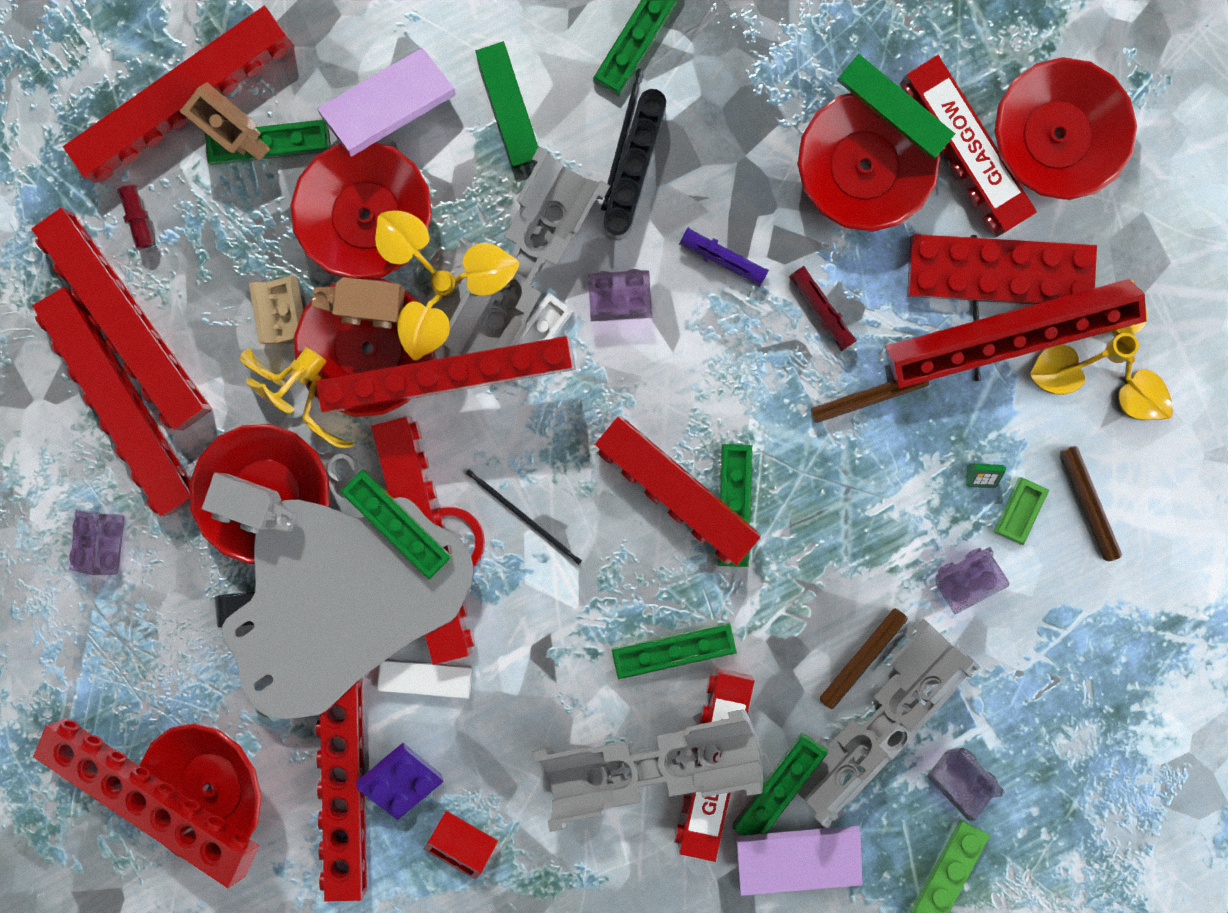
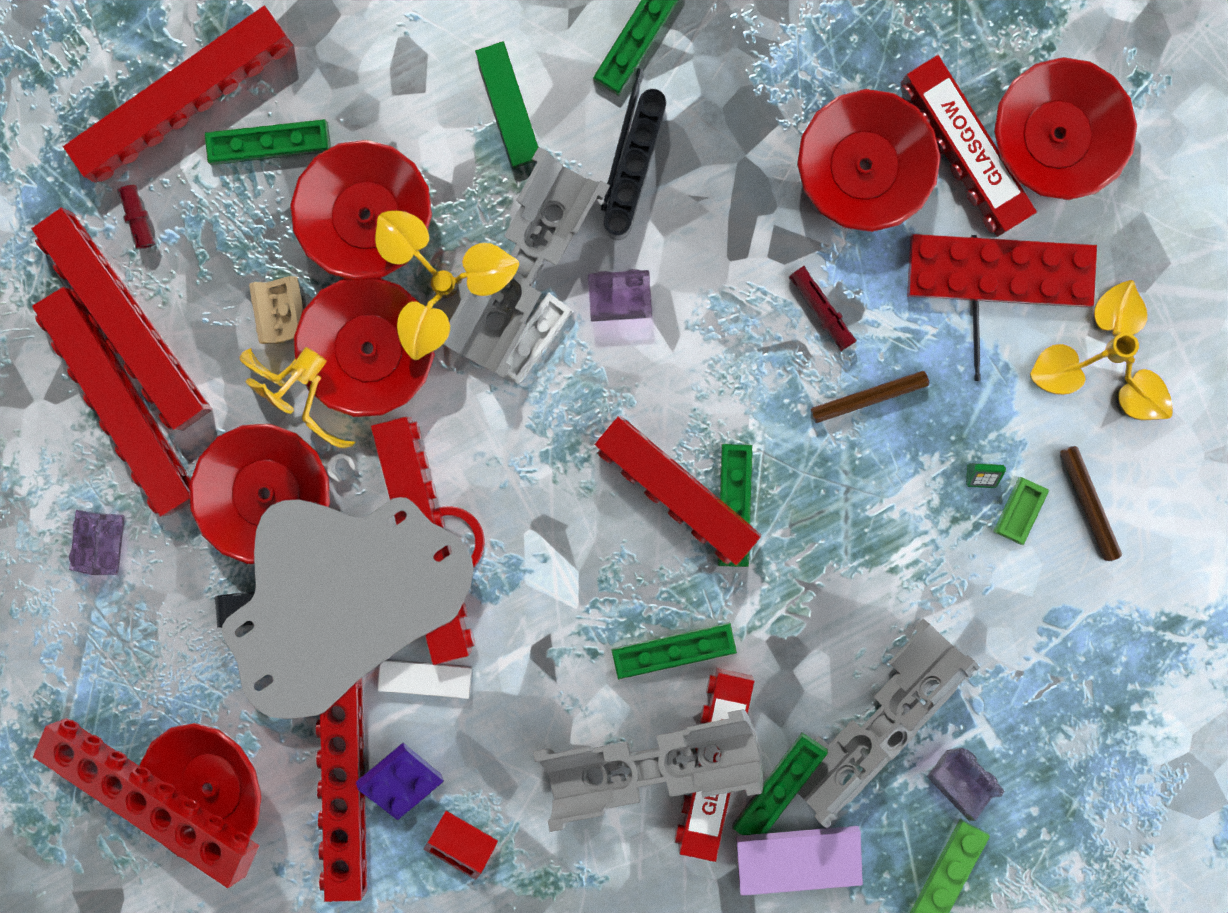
medium nougat hinge [180,82,270,161] -> none
light grey hinge [202,473,298,533] -> none
medium nougat hinge [312,277,405,329] -> none
red brick [316,336,576,413] -> none
lavender tile [317,48,456,156] -> none
green tile [340,469,452,580] -> none
black piece [466,469,582,565] -> none
dark purple pin [679,227,769,287] -> none
reddish brown axle [820,608,908,710] -> none
green tile [837,53,956,160] -> none
red brick [885,279,1147,389] -> none
clear purple bracket [935,547,1010,615] -> none

